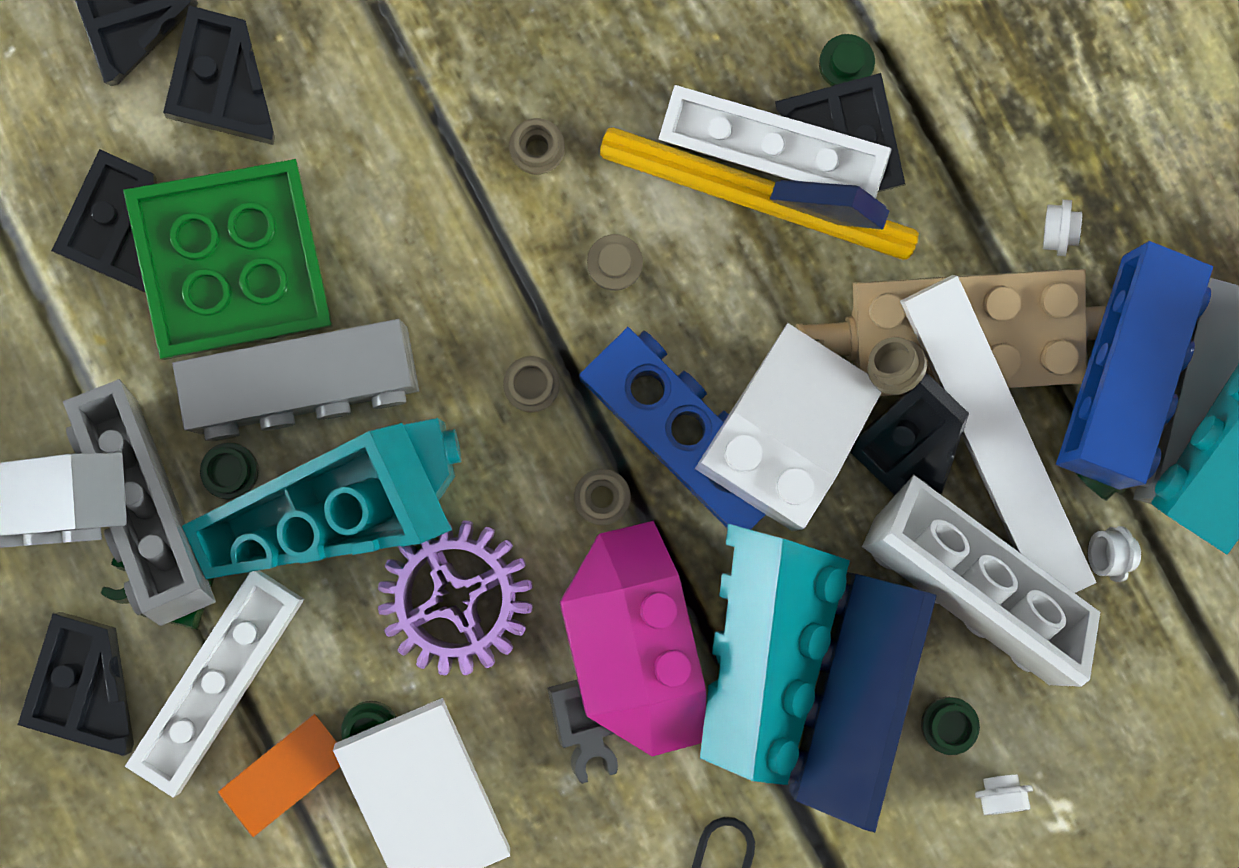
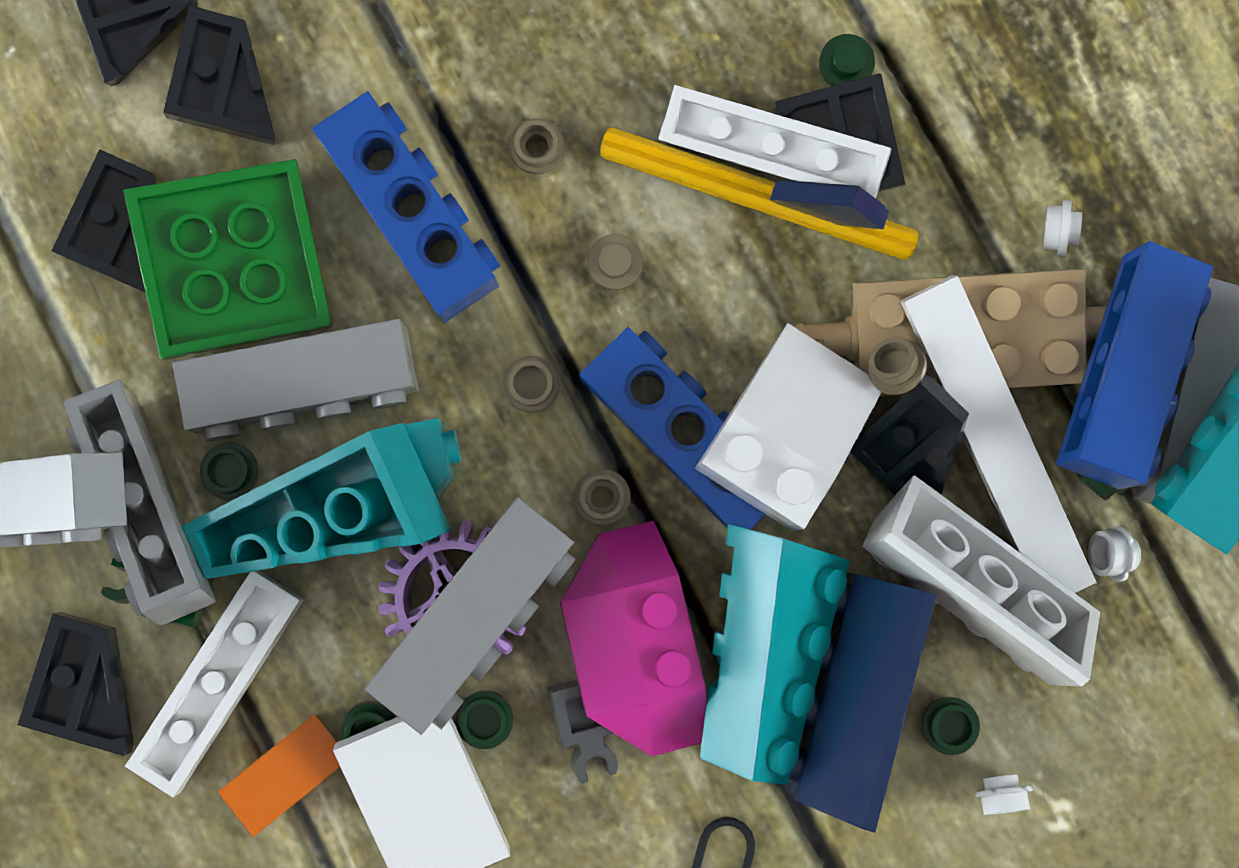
none -> blue brick [312,91,500,323]
none -> light grey brick [364,497,576,735]
none -> dark green plate [456,690,514,749]

